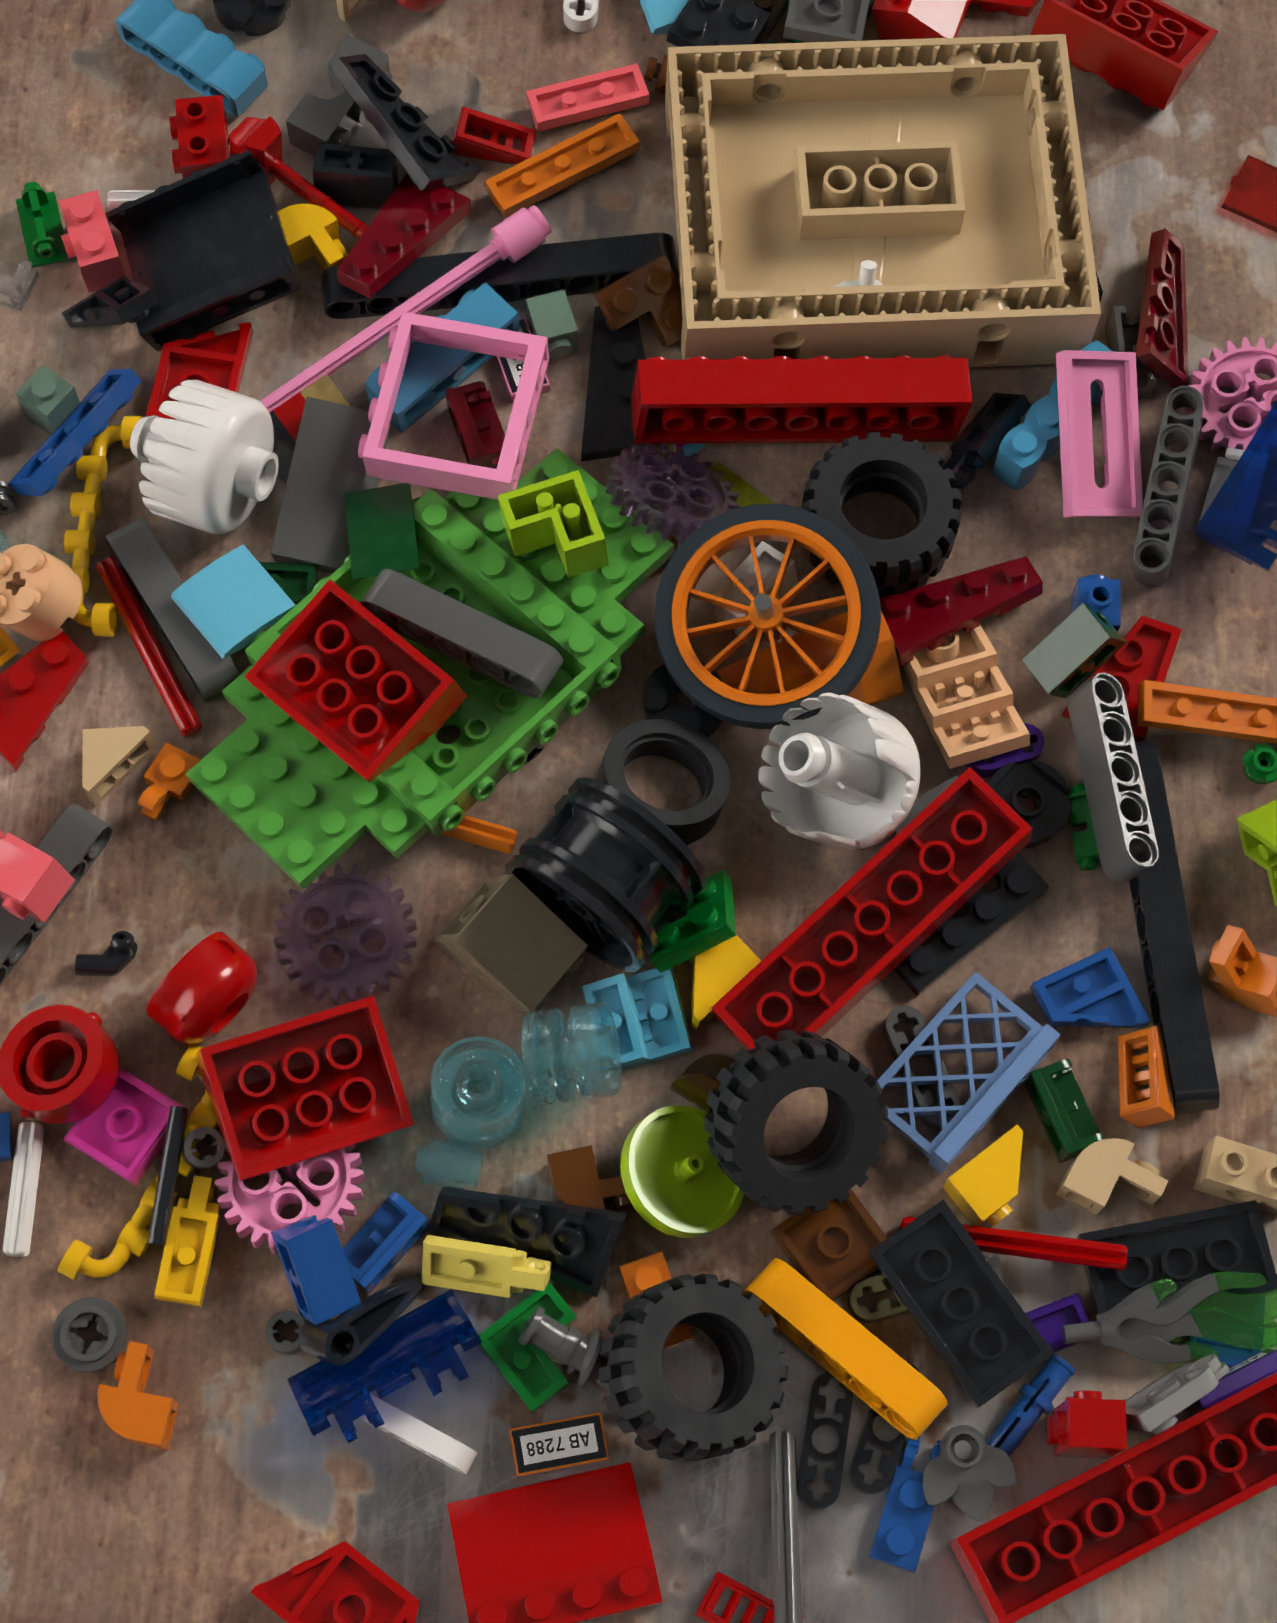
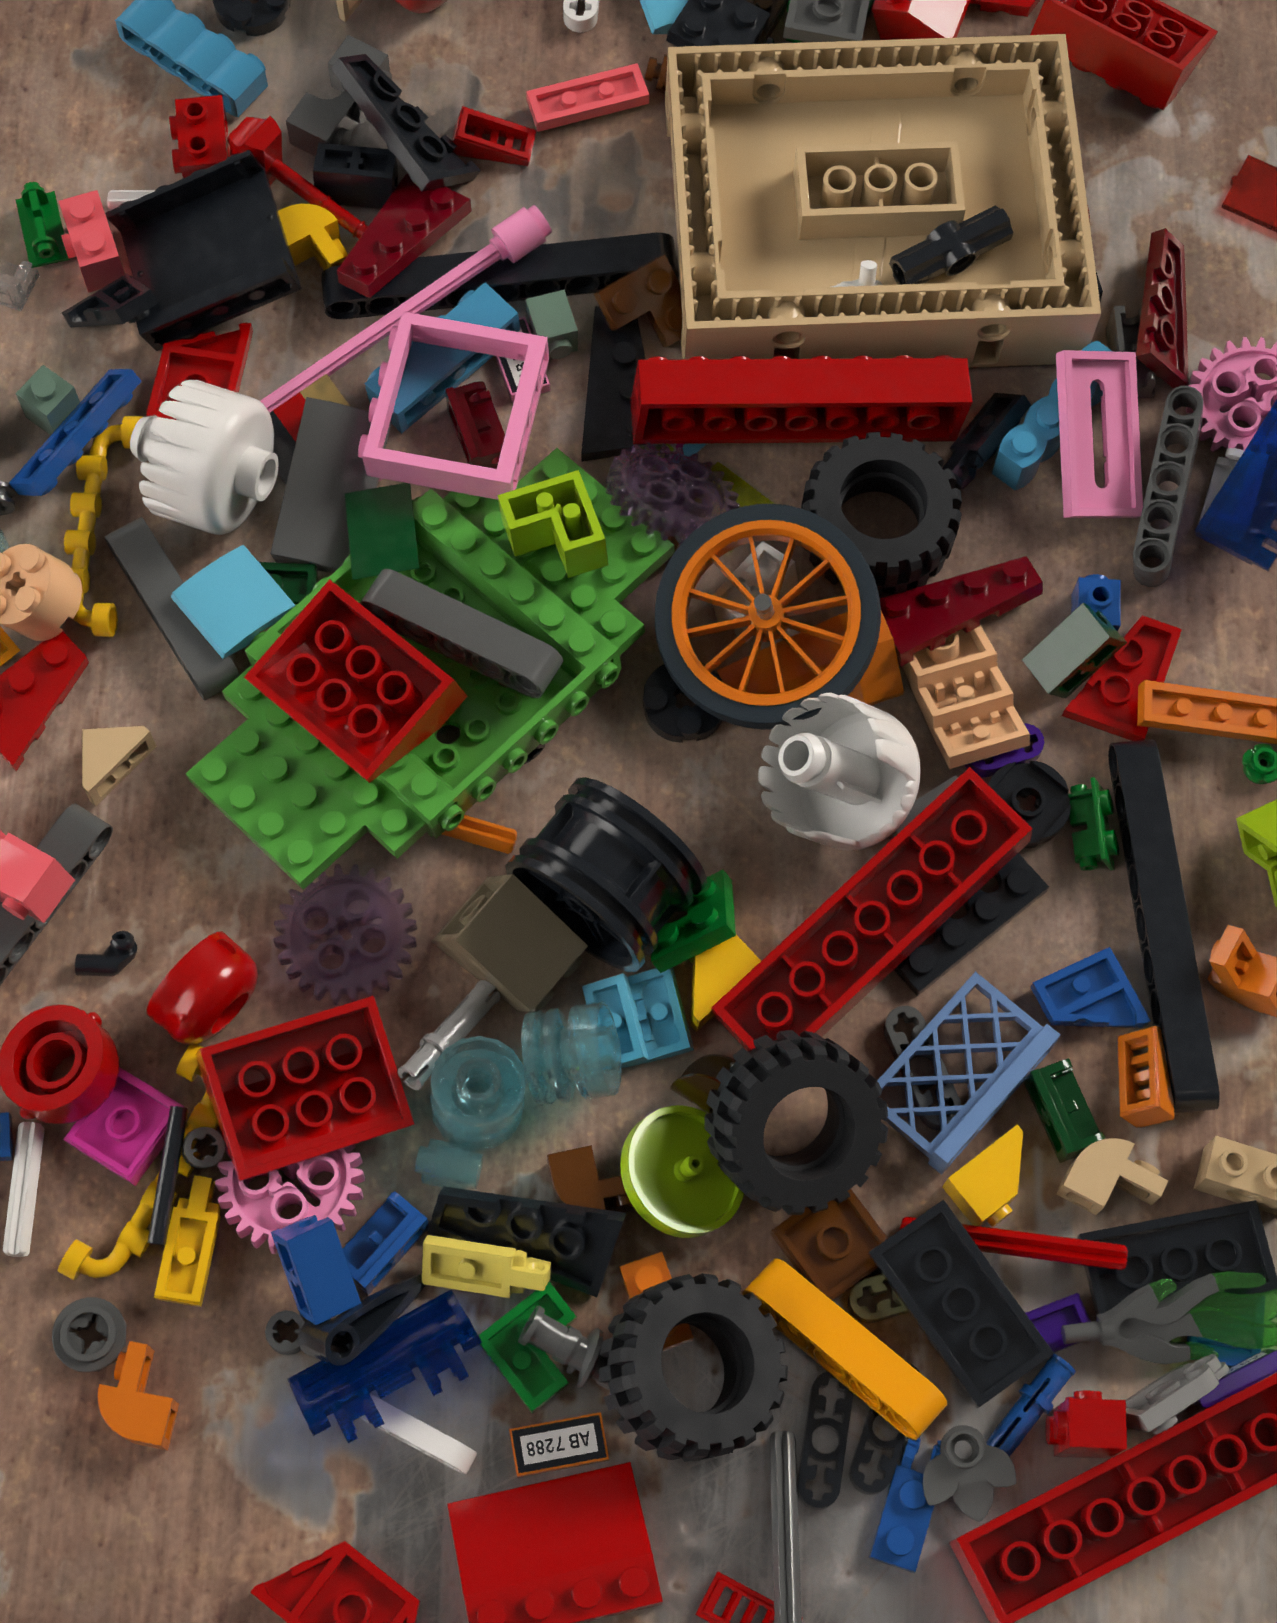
red axle [96,556,202,737] -> none
orange plate [137,742,201,821] -> none
orange plate [484,113,640,219] -> none
black tyre [596,719,731,845] -> none
dark grey beam [1068,672,1159,884] -> none
none -> light grey pin [398,980,501,1090]
none -> black piece [889,205,1014,285]

